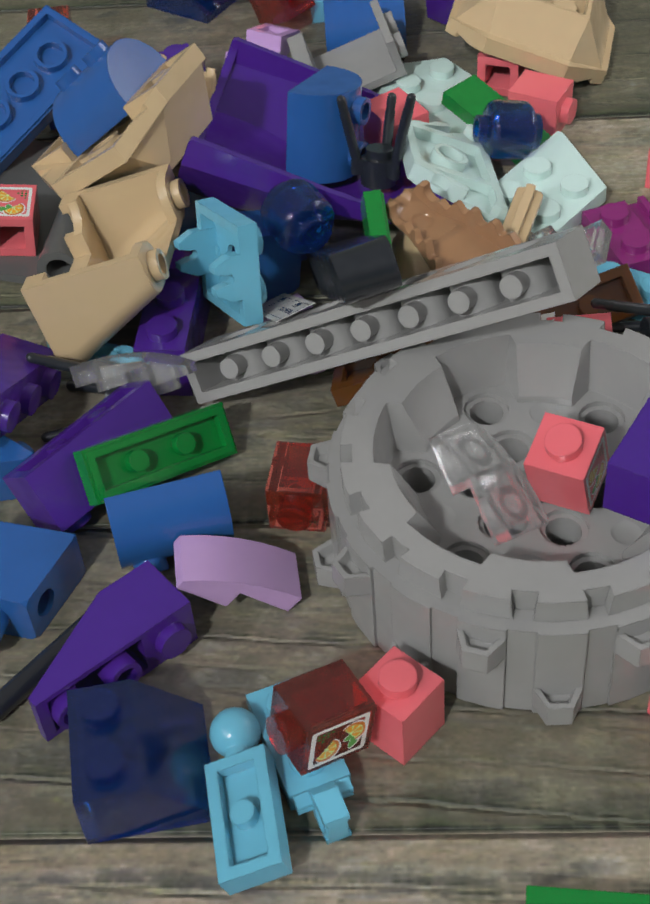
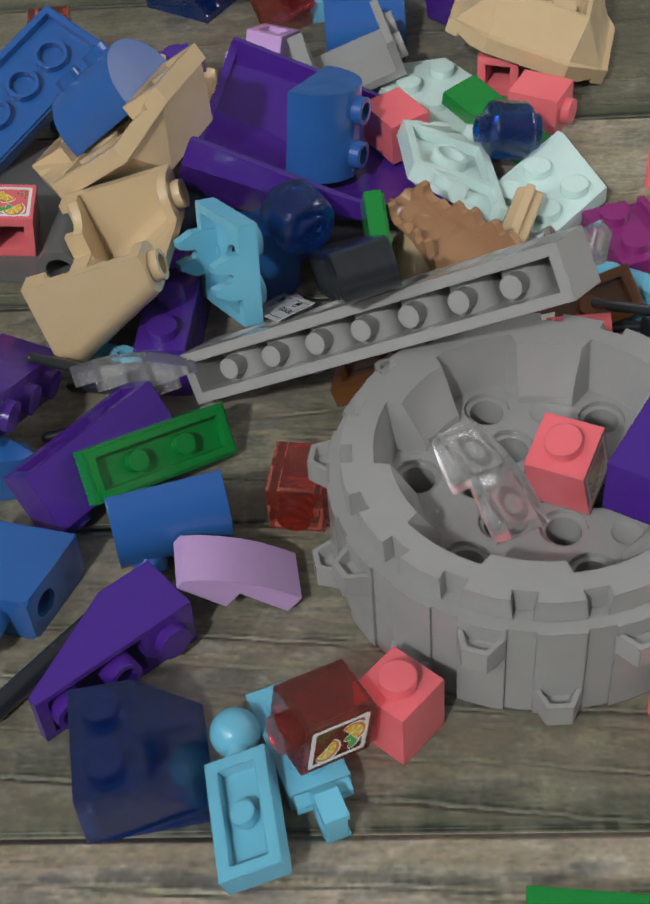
black plant [336,93,416,190] -> none

